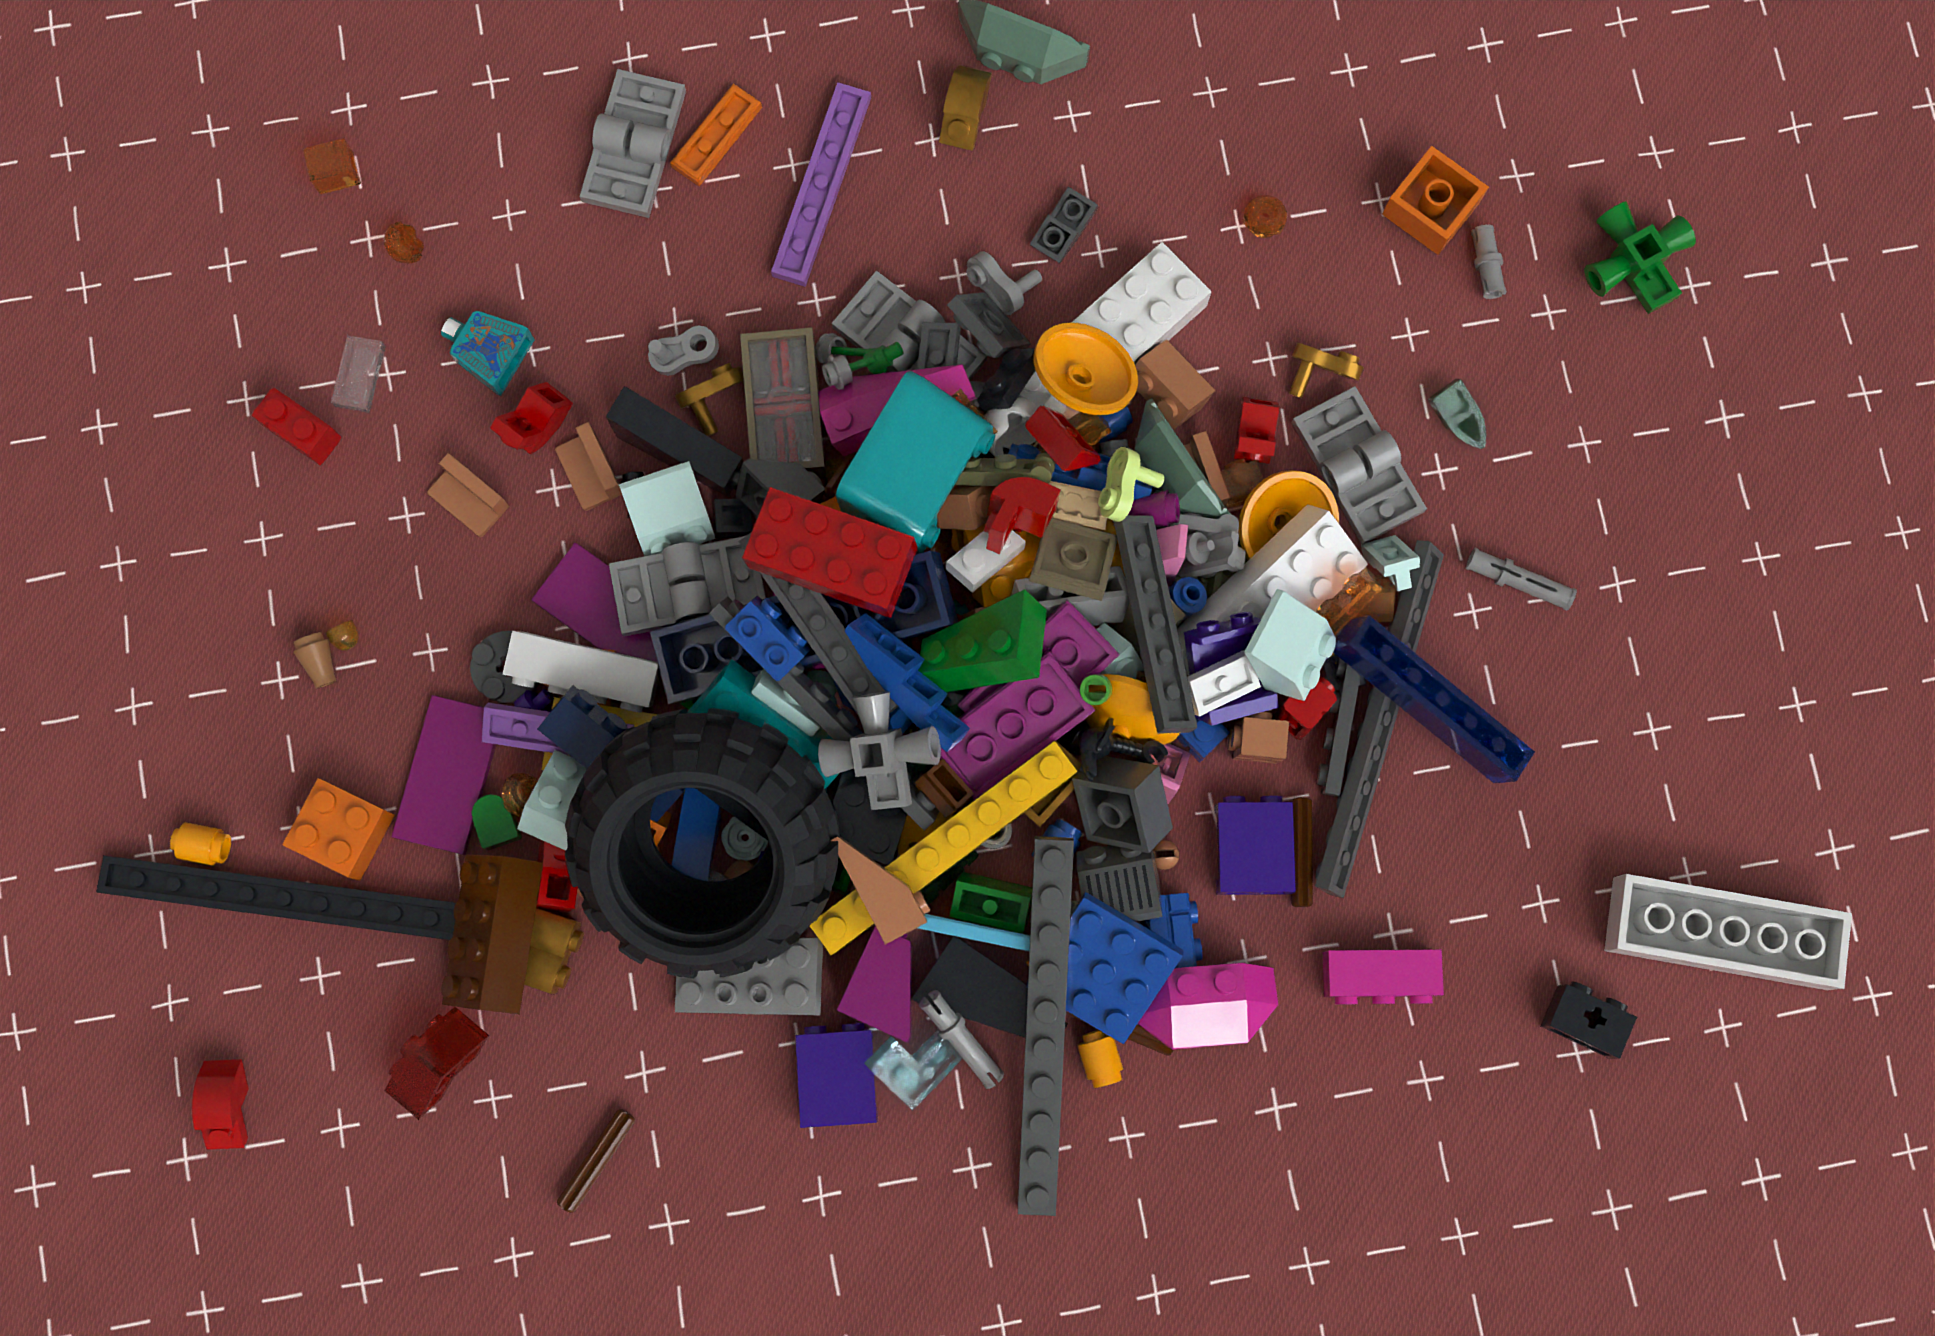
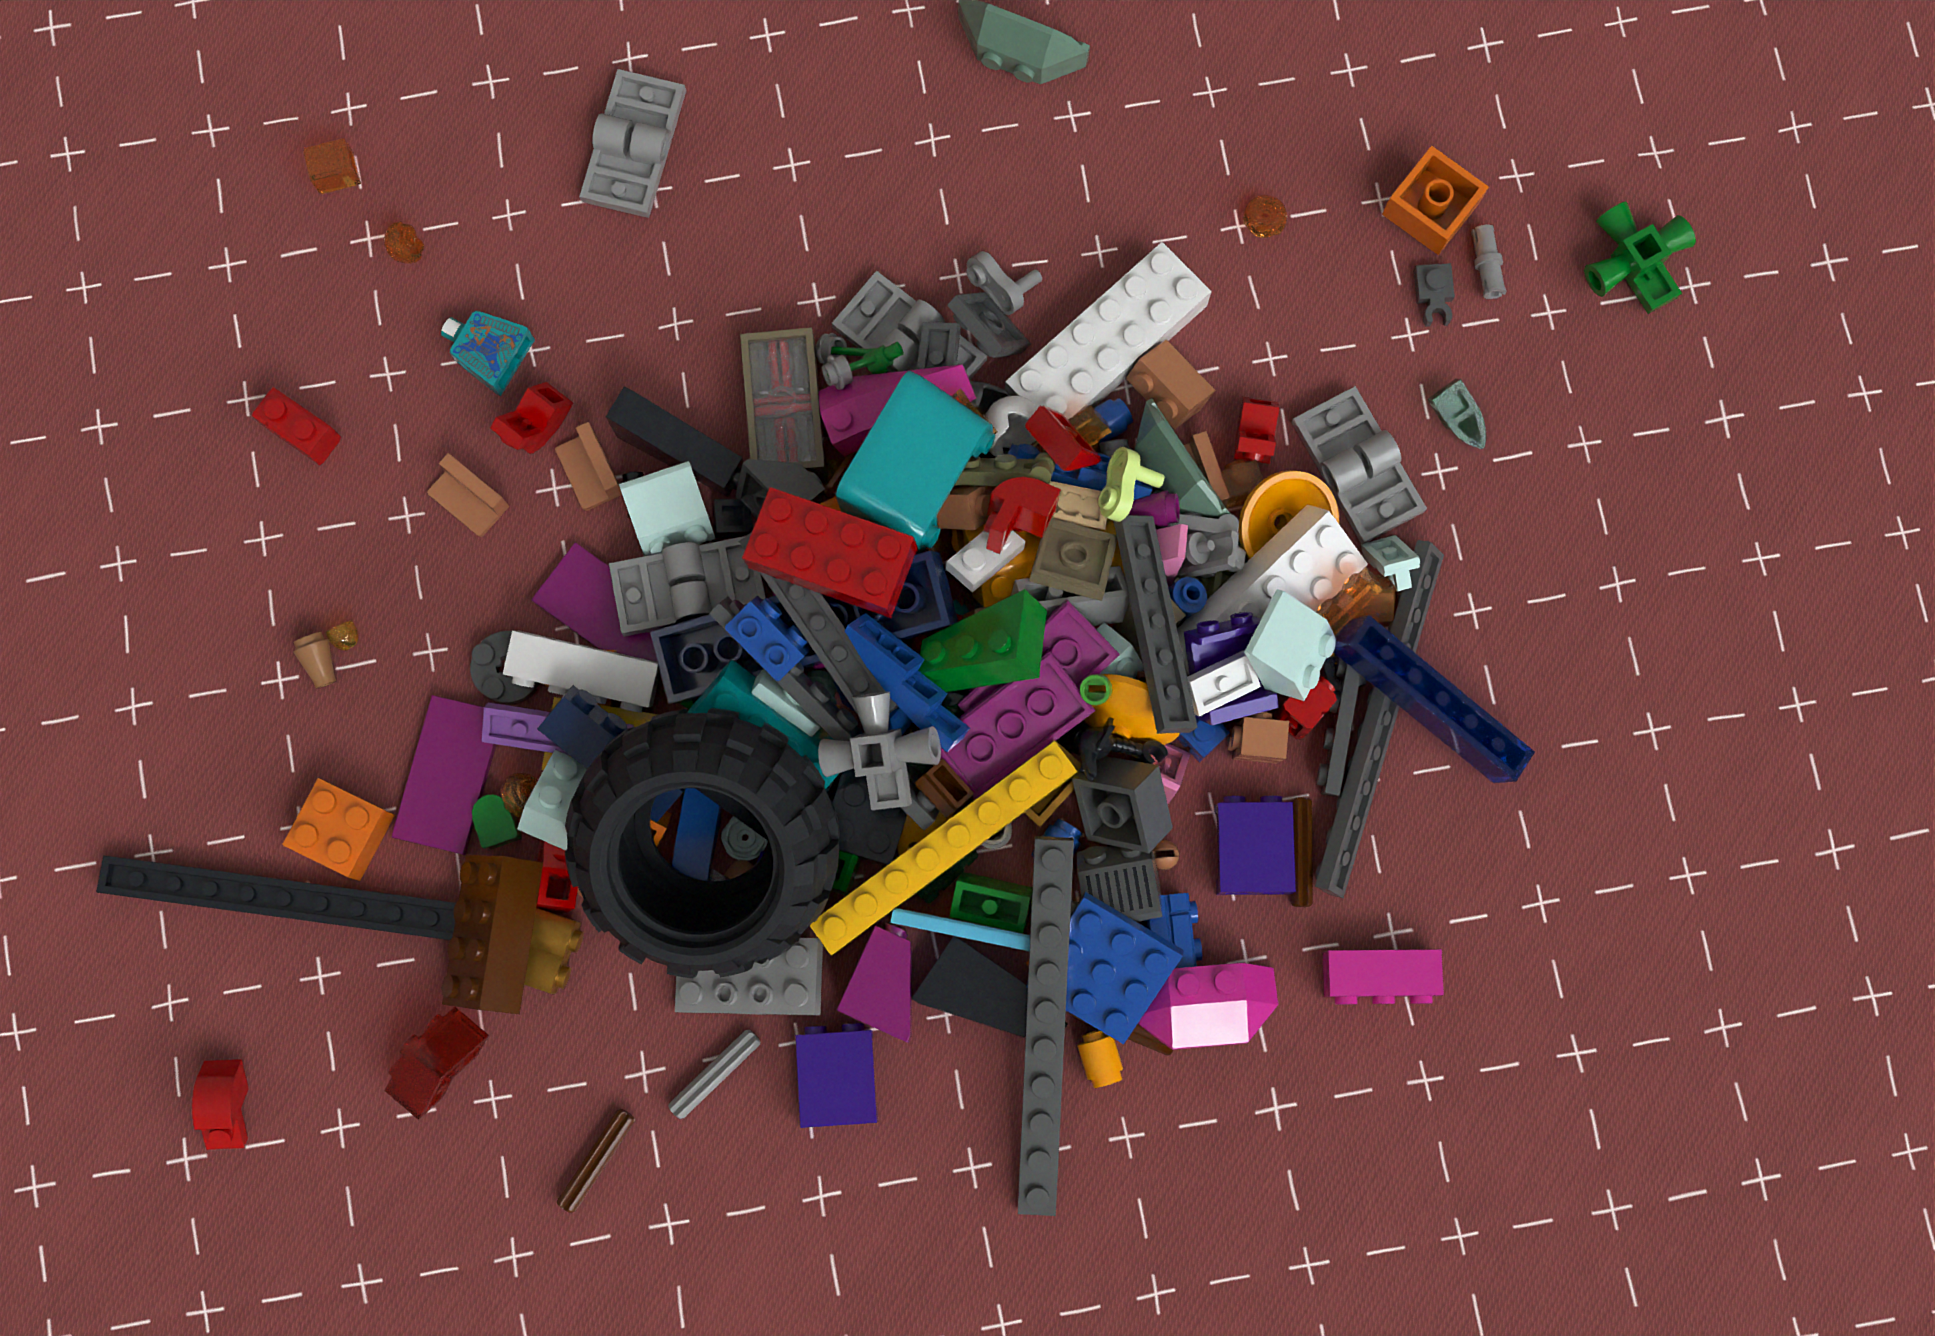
light orange brick [170,822,231,865] -> none
clear plate [331,335,386,413] -> none
dark purple tile [514,689,554,712] -> none
light grey piece [648,325,719,376] -> none
orange tile [670,83,762,187] -> none
pearl gold piece [675,363,744,436] -> none
medium lavender plate [771,82,871,287] -> none
nougat slope [831,836,931,945] -> none
clear light blue plate [864,1031,963,1111] -> none
light grey pin [919,990,1004,1089] -> none
pearl gold brick [939,65,992,151] -> none
black plate [977,348,1036,411] -> none
dark grey slope [1030,186,1099,264] -> none
light orange dish [1033,323,1138,415] -> none
pearl gold piece [1289,343,1364,398] -> none
light grey pin [1465,548,1577,611] -> none
black brick [1540,981,1637,1059] -> none
white brick [1604,874,1852,990] -> none
none -> light grey axle [668,1030,761,1119]
none -> dark grey plate [1413,263,1455,327]

